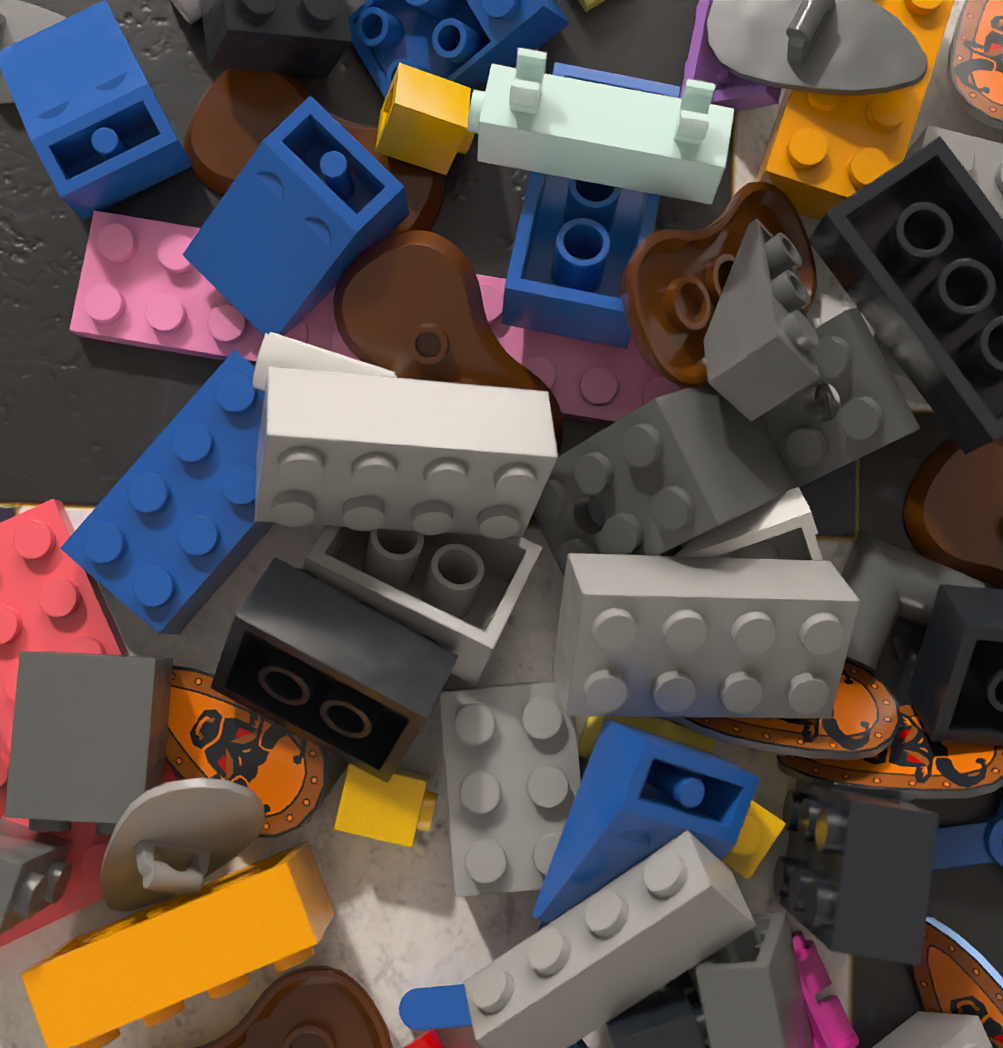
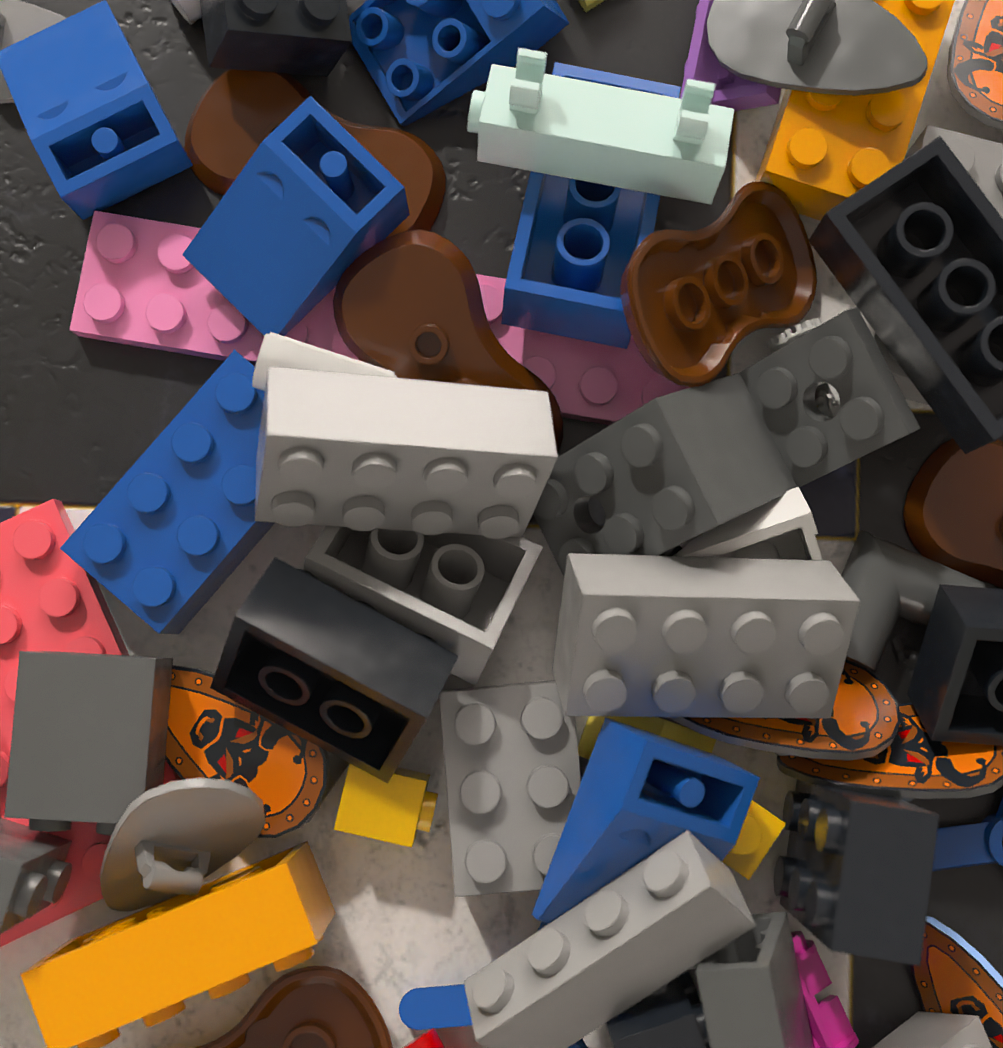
yellow brick [375,63,475,175] -> none
dark grey slope [704,218,820,422] -> none

